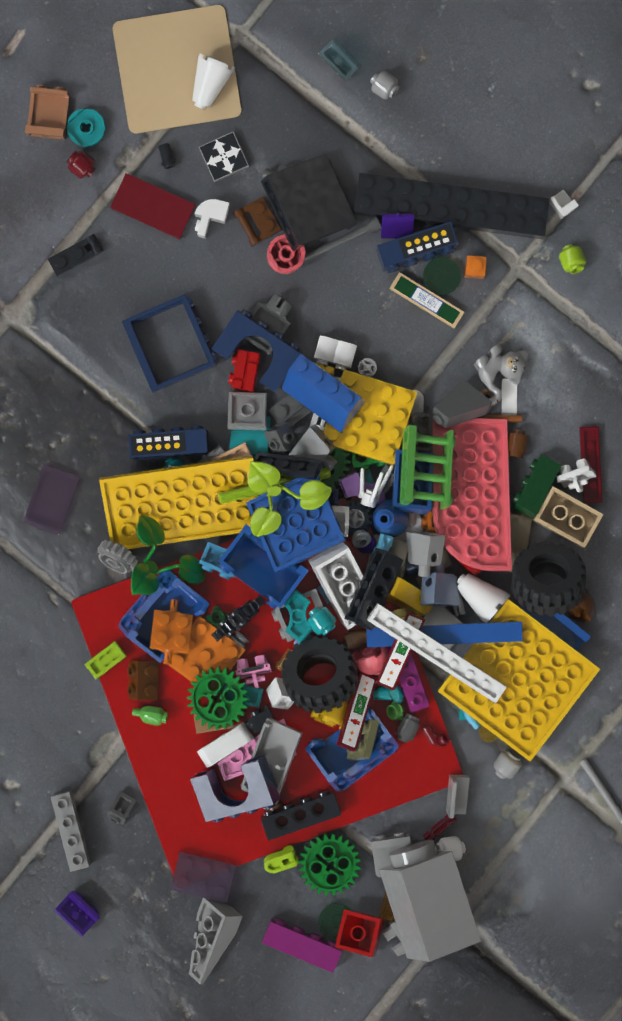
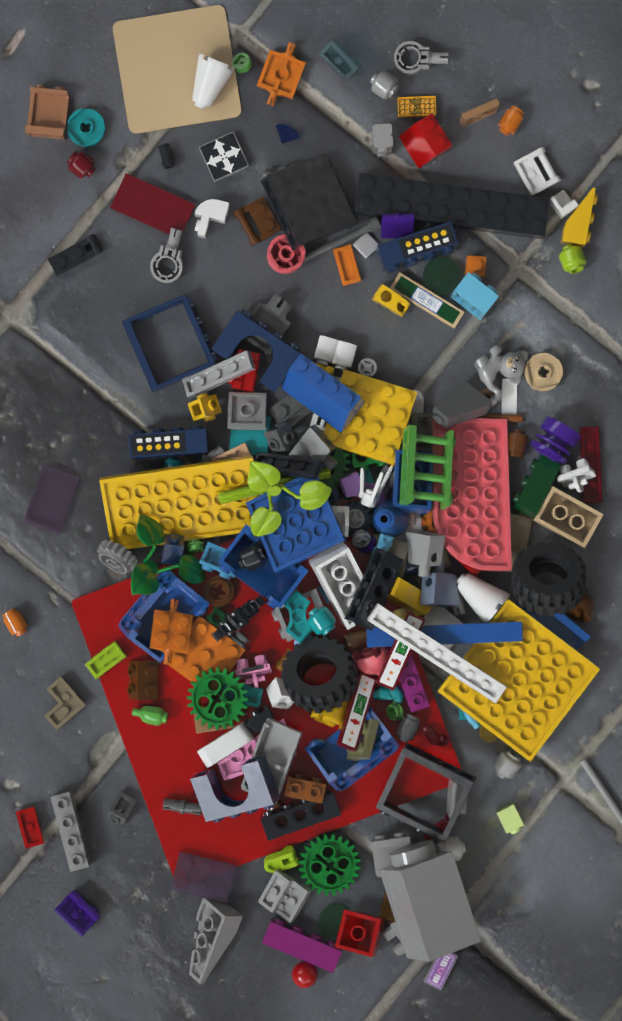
none -> orange brick [2,607,28,637]
none -> red plate [15,806,45,849]
none -> dark tan plate [44,676,86,730]
none -> light grey pin [150,228,184,283]
none -> dark blue brick [161,533,184,565]
none -> dark grey pin [163,797,202,816]
none -> light grey plate [182,350,255,398]
none -> bright green plate [185,539,204,554]
none -> yellow brick [188,393,222,422]
none -> reddish brown gear [203,576,234,607]
none -> bright green tile [232,53,252,73]
none -> black head [238,543,268,572]
none -> orange plate [257,42,306,106]
none -> light grey slope [258,870,311,923]
none -> clear blue tile [276,124,300,144]
none -> dark orange bracket [285,773,326,803]
none -> red piece [291,961,318,988]
none -> orange tile [333,244,361,286]
none -> white slope [353,233,379,259]
none -> light grey brick [371,123,393,157]
none -> yellow leg [371,284,411,317]
none -> black window [376,743,477,842]
none -> light grey pin [394,41,449,75]
none -> tile [397,96,436,117]
none -> red slope [399,113,452,169]
none -> medium lavender tile [423,953,458,990]
none -> medium azure brick [451,272,499,321]
none -> medium nougat tile [459,99,500,127]
none -> yellowish green brick [495,803,524,835]
none -> orange brick [498,106,524,136]
none -> white plate [513,147,561,196]
none -> tan plate [524,353,563,392]
none -> dark purple wheel [530,416,581,465]
none -> yellow slope [561,188,598,247]

